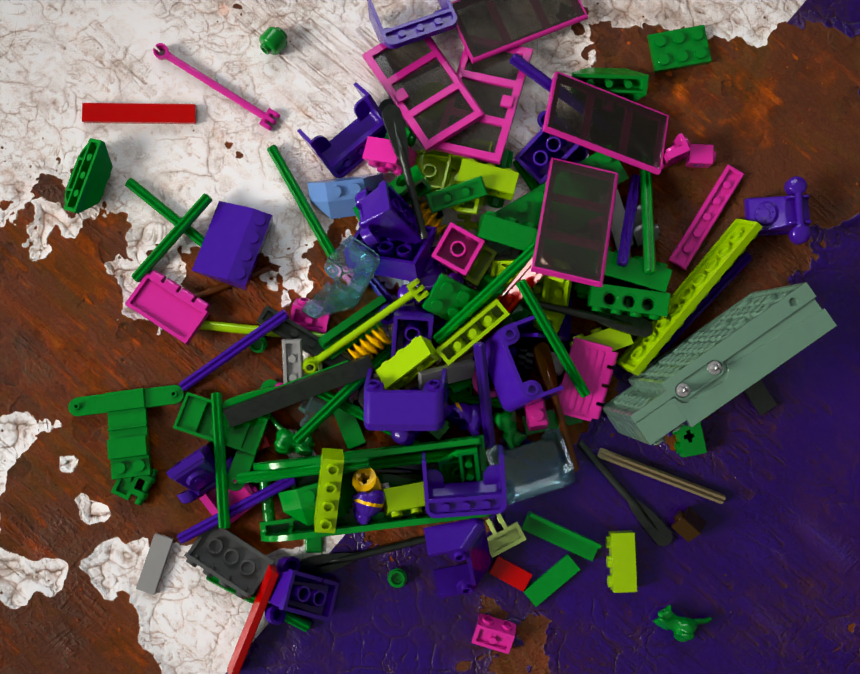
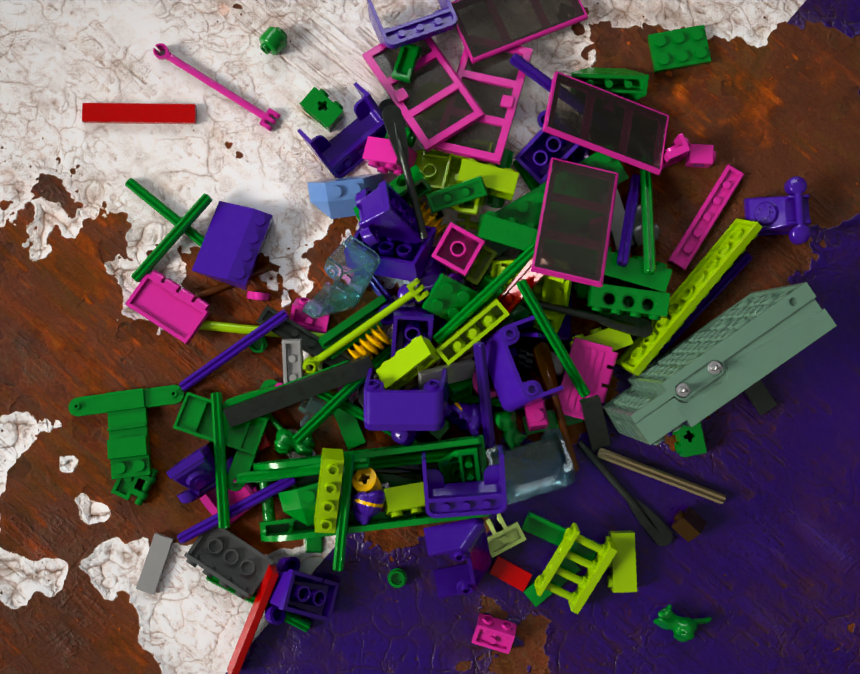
green wedge [64,138,113,214] -> none
green axle [267,145,339,262] -> none
pearl dark grey piece [299,535,426,576] -> none
none -> dark pink tile [247,291,271,301]
none -> green brick [299,86,345,132]
none -> green axle [333,451,355,571]
none -> green tile [391,44,422,83]
none -> lime fence [534,522,618,614]
none -> pearl dark grey tile [579,394,611,451]

